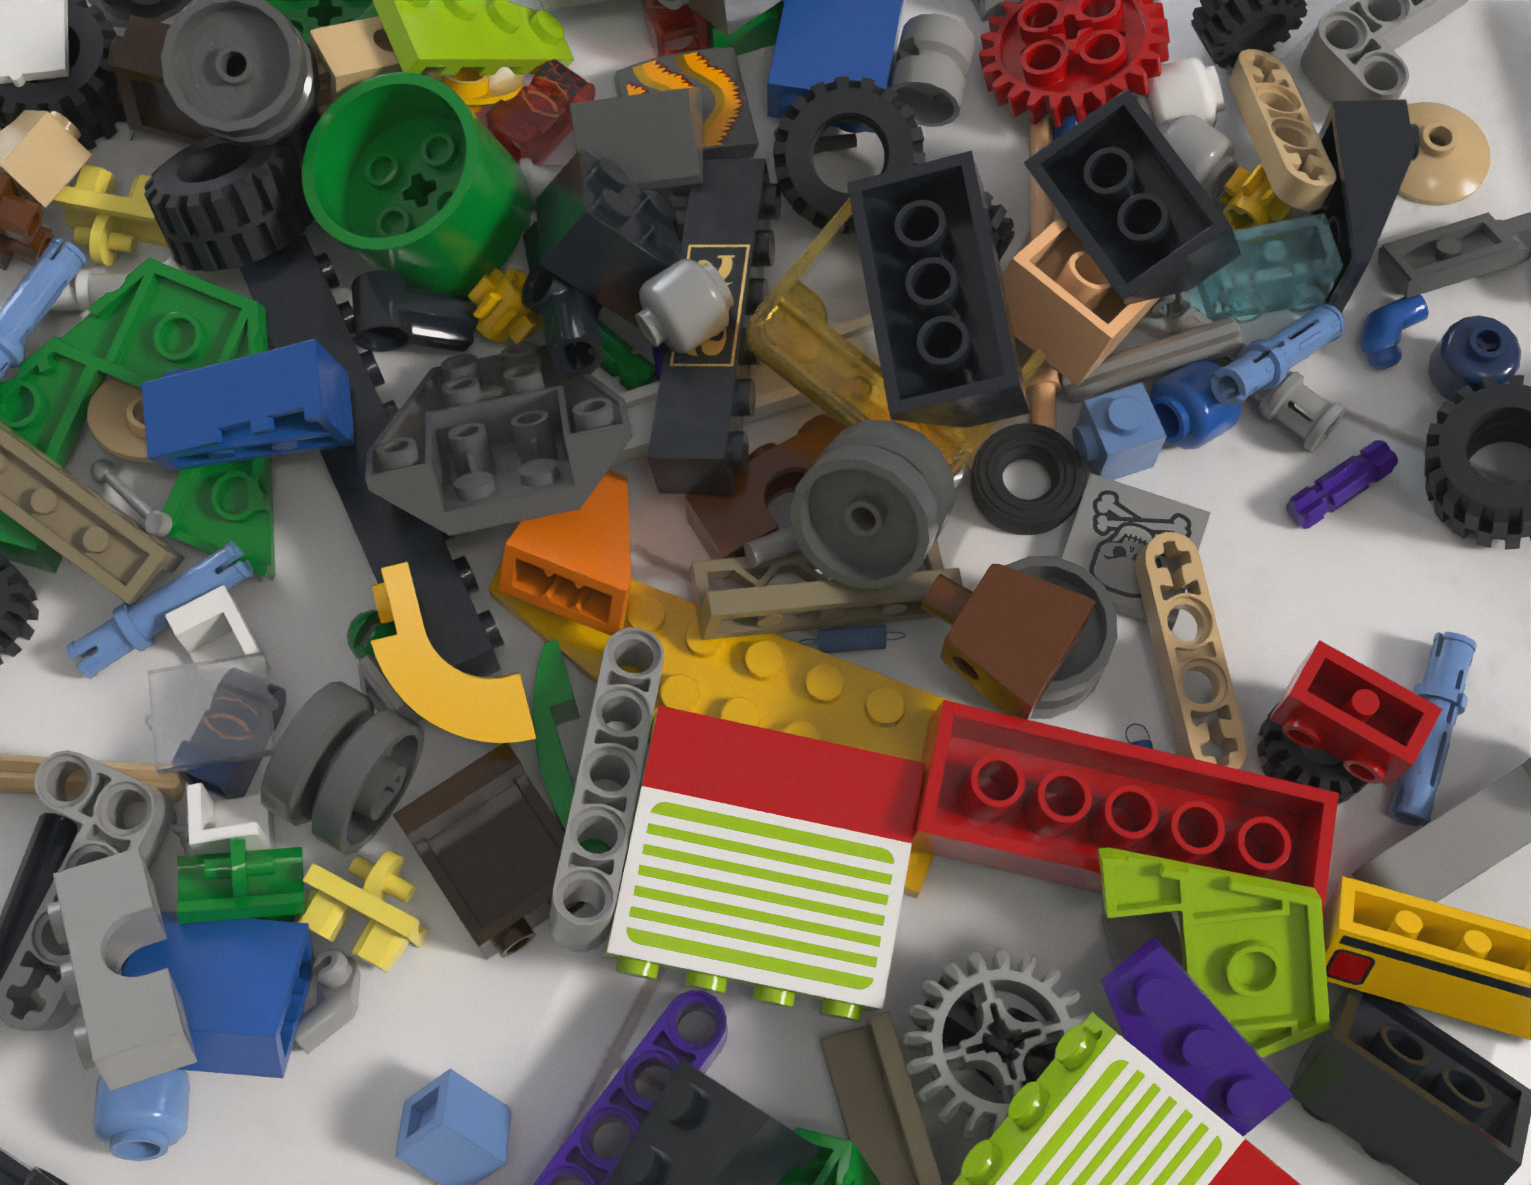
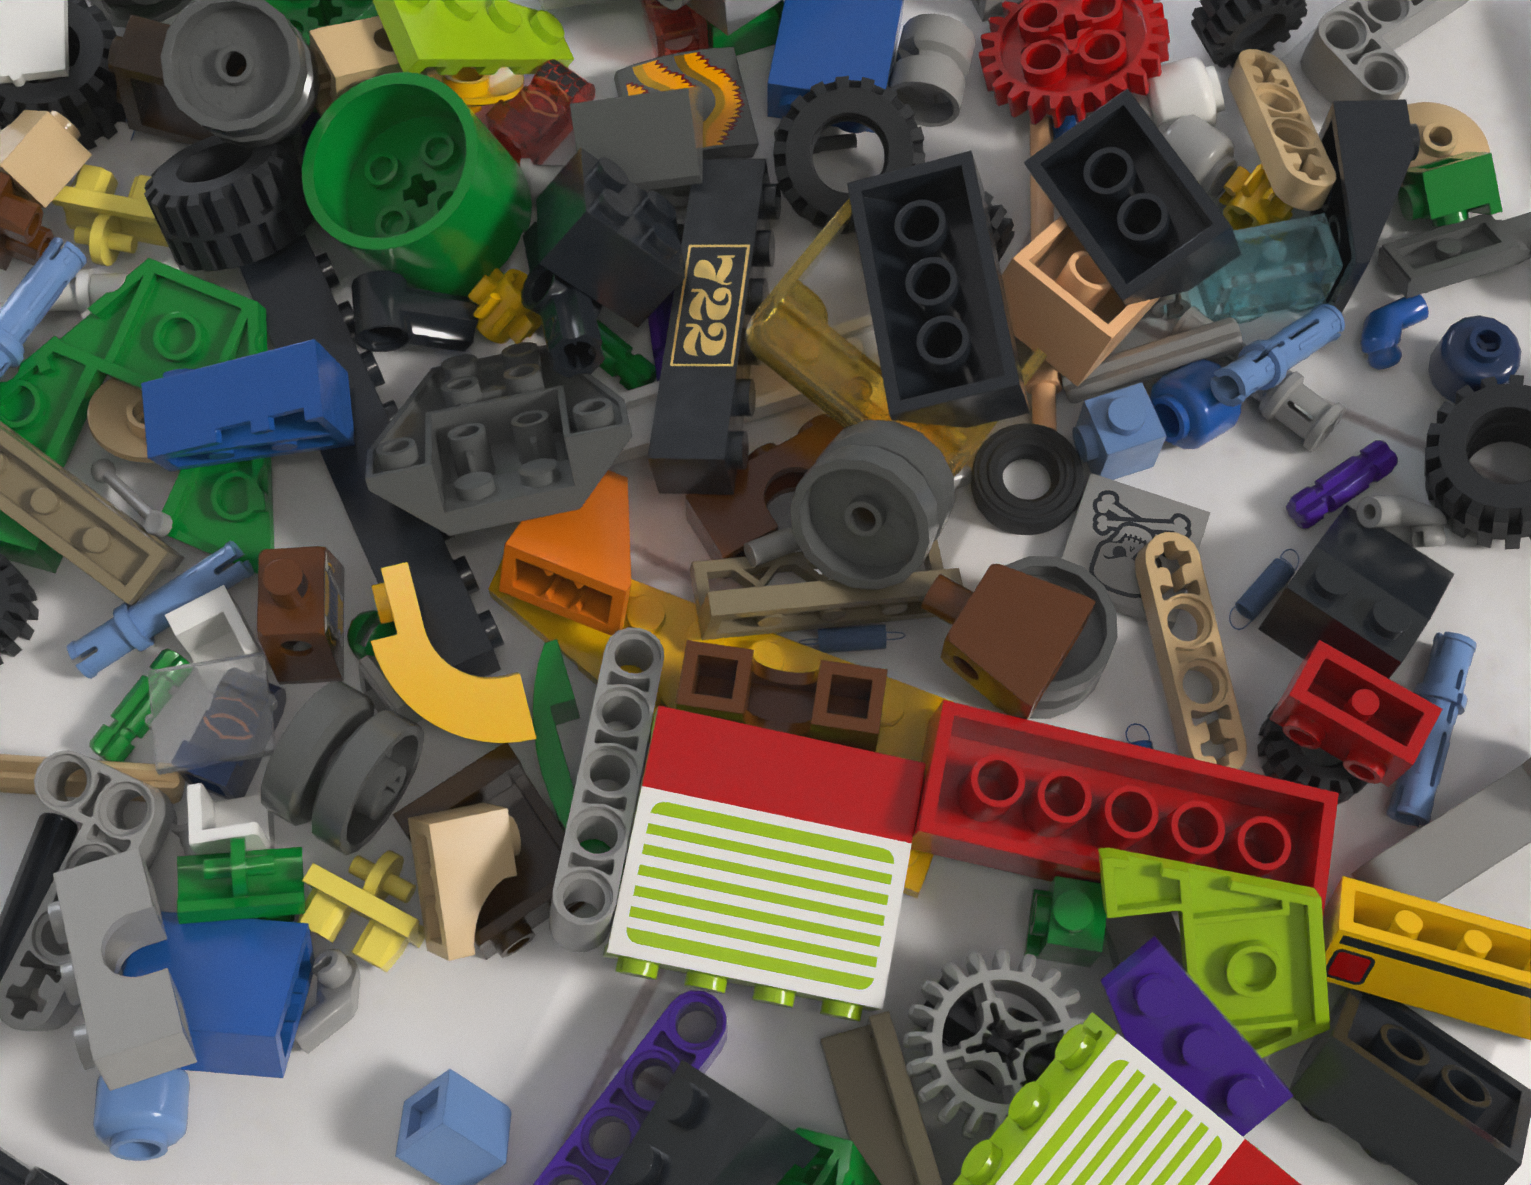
light grey head [635,259,734,354] -> none
none -> green axle [89,648,194,762]
none -> reddish brown torso [257,546,344,685]
none -> tan arch [408,802,521,961]
none -> reddish brown arch [676,640,888,752]
none -> green brick [1024,876,1107,968]
none -> medium blue piece [1229,549,1299,630]
none -> black slope [1258,505,1454,679]
none -> light grey arm [1356,495,1448,548]
none -> green brick [1398,152,1503,227]

